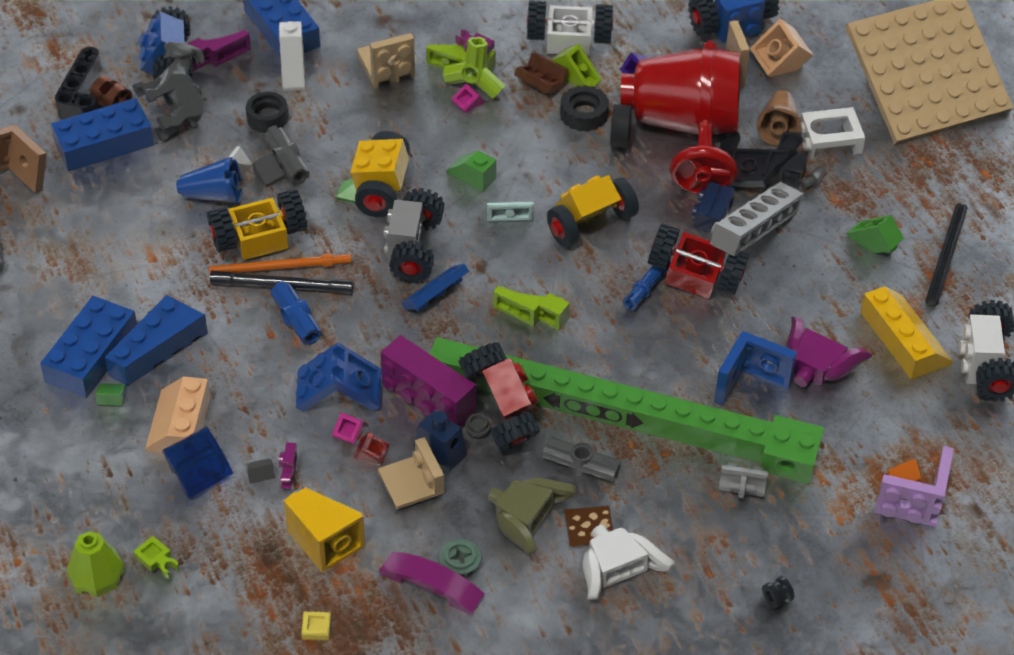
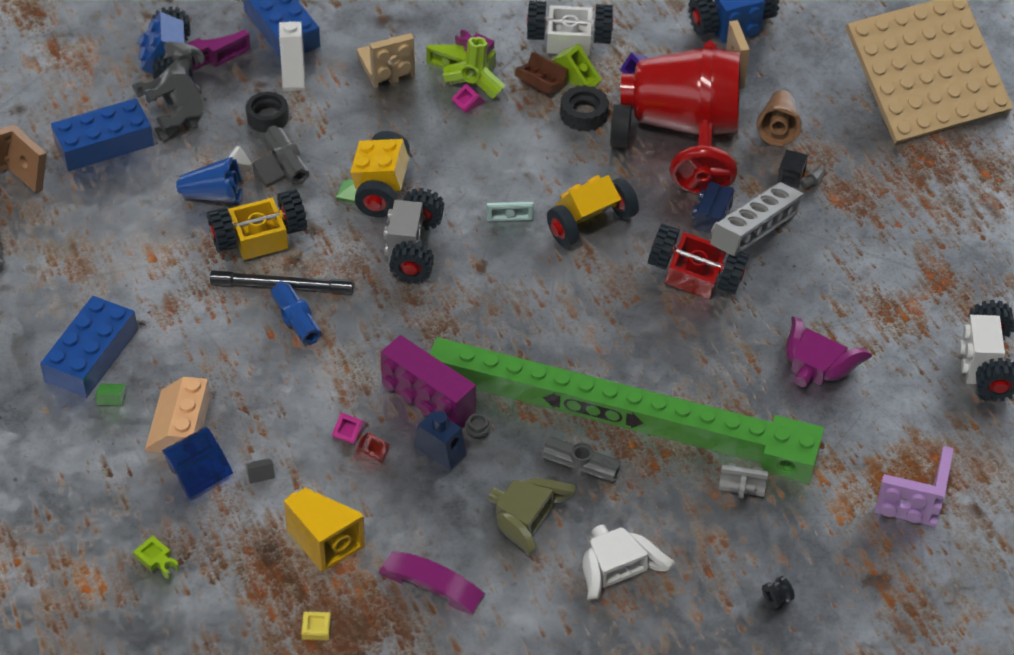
black beam [54,47,102,119] -> none
lime cone [66,531,125,597] -> none
copper wheel [89,75,132,107] -> none
blue wedge [105,295,208,386] -> none
orange bar [209,253,351,273] -> none
magenta plate [279,442,298,489] -> none
blue bracket [296,342,381,412] -> none
tan bracket [378,437,444,509] -> none
blue plate [401,263,469,311] -> none
sand green gear [439,539,481,576] -> none
bright green slope [446,150,496,192] -> none
brick [458,342,540,451] -> none
lime slope [493,285,570,330] -> none
reddish brown sticker [565,506,613,547] -> none
blue pin [623,260,671,310] -> none
blue bracket [714,331,797,406] -> none
black wing [719,131,804,187] -> none
light nougat slope [750,19,813,77] -> none
white panel [800,107,865,160] -> none
bright green slope [846,215,904,254] -> none
yellow slope [860,286,953,380] -> none
orange slope [888,459,921,483] -> none
black axle [925,203,968,306] -> none

